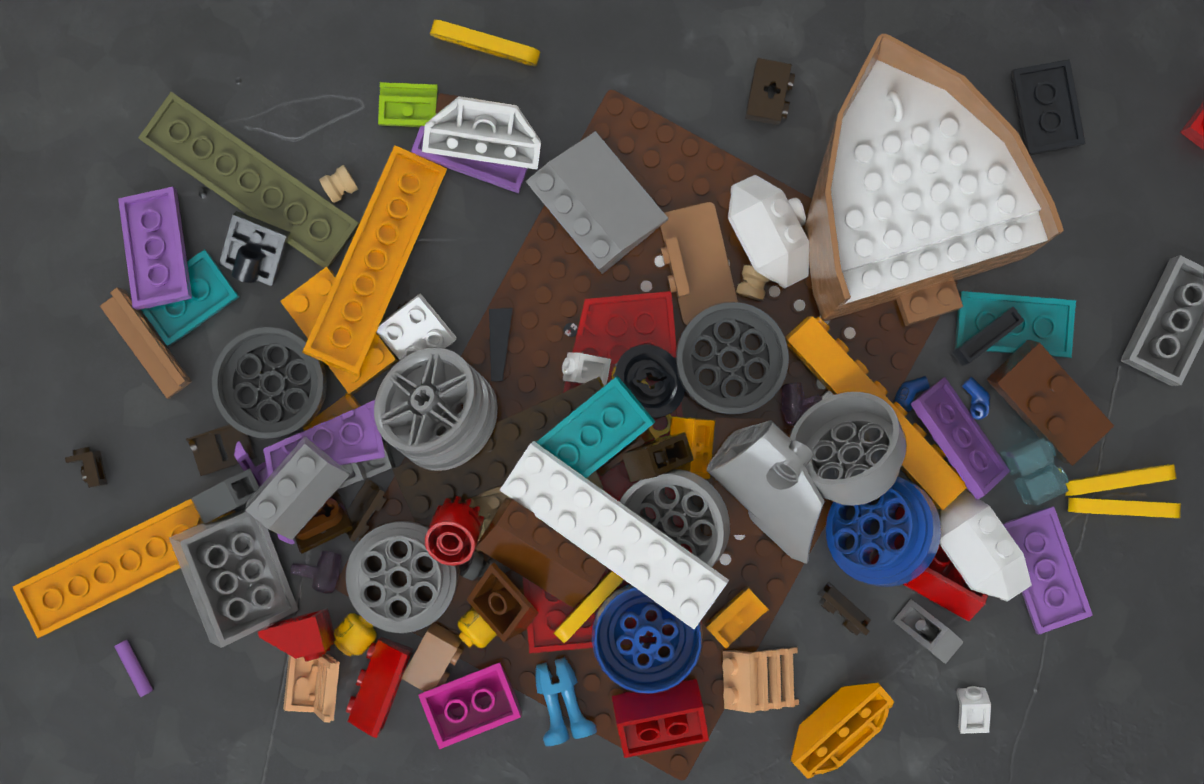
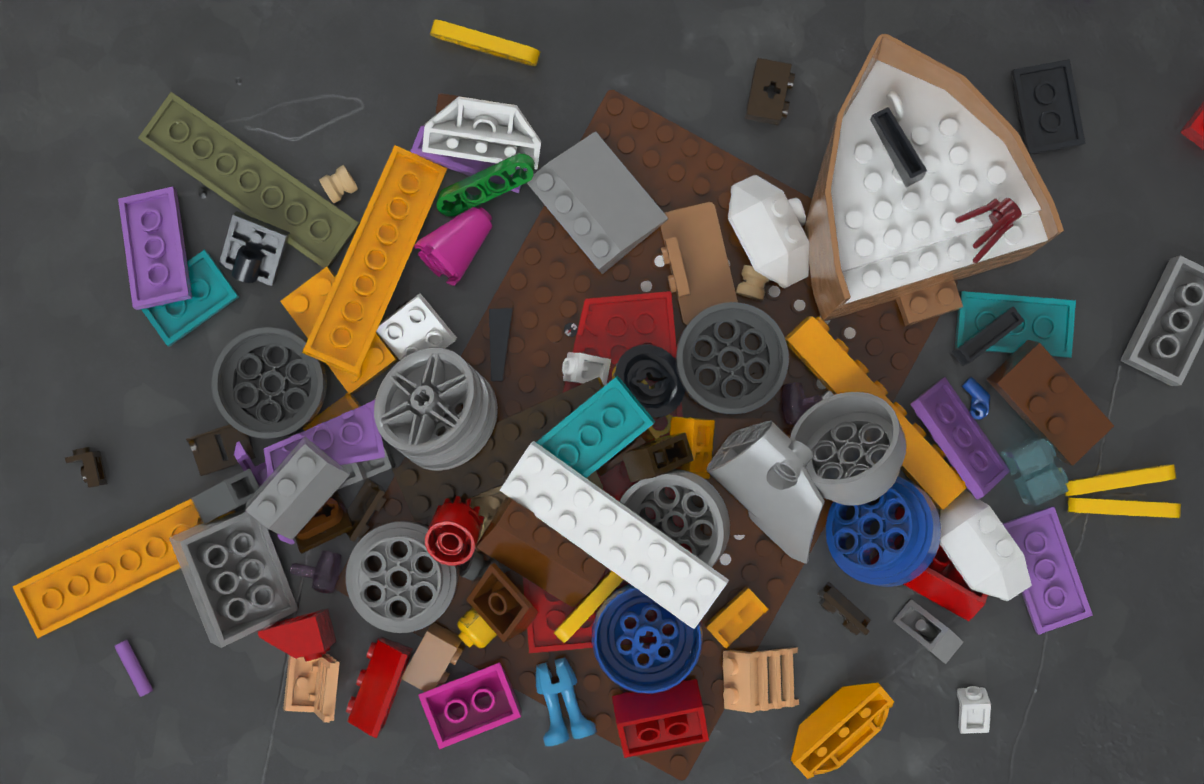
medium nougat fence [100,288,192,399] -> none
yellow head [334,613,377,657] -> none
lime plate [378,82,438,127] -> none
blue arm [894,376,930,413] -> none
none -> dark pink cone [414,207,492,286]
none -> green beam [436,154,535,217]
none -> black piece [870,107,927,187]
none -> dark red plant [955,198,1022,263]

